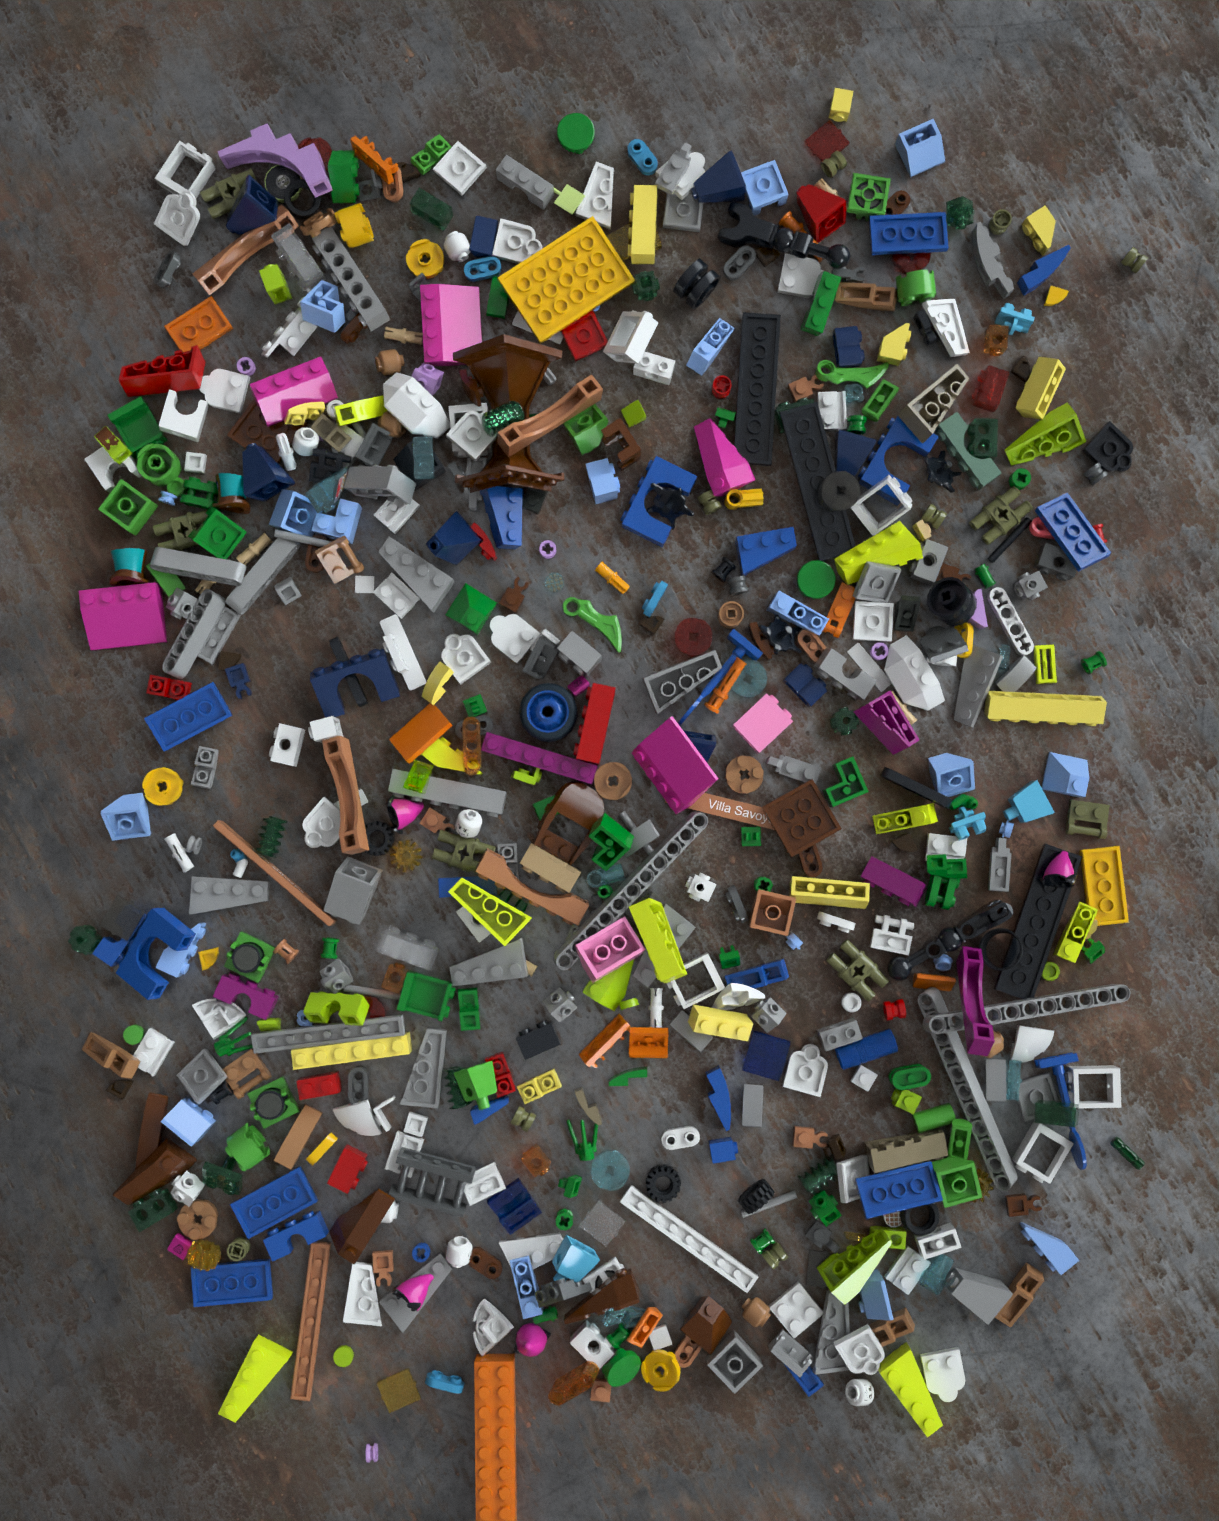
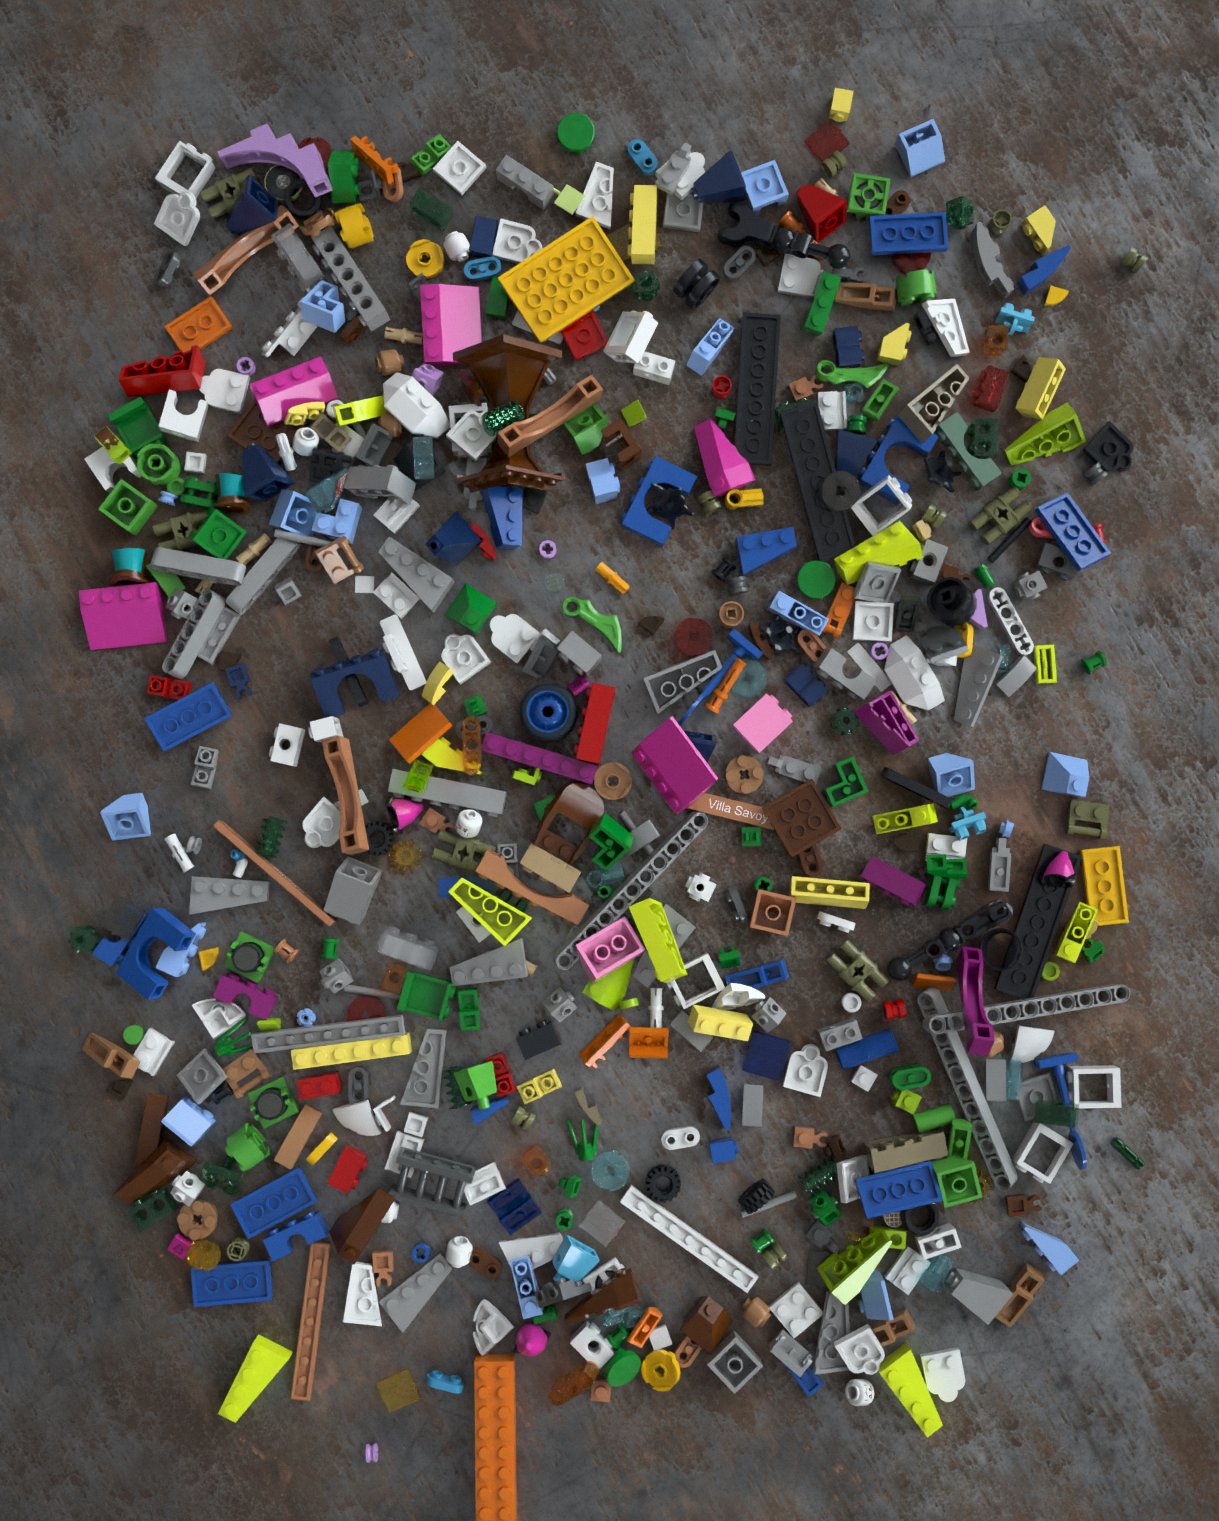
yellow plate [142,767,183,806] -> none
lime brick [259,264,293,305] -> none
lime arch [303,992,370,1026] -> none
lime tile [333,1345,354,1367] -> none
dark pink hat [392,1273,434,1312] -> none
reddish brown plate [499,577,529,613] -> none
green slope [609,1067,647,1086] -> none
dark azure plate [642,581,668,617] -> none
light blue plate [786,932,803,950] -> none
white plate [870,915,914,955] -> none
light yellow brick [984,691,1107,726] -> none
medium azure torso [1003,780,1055,823] -> none

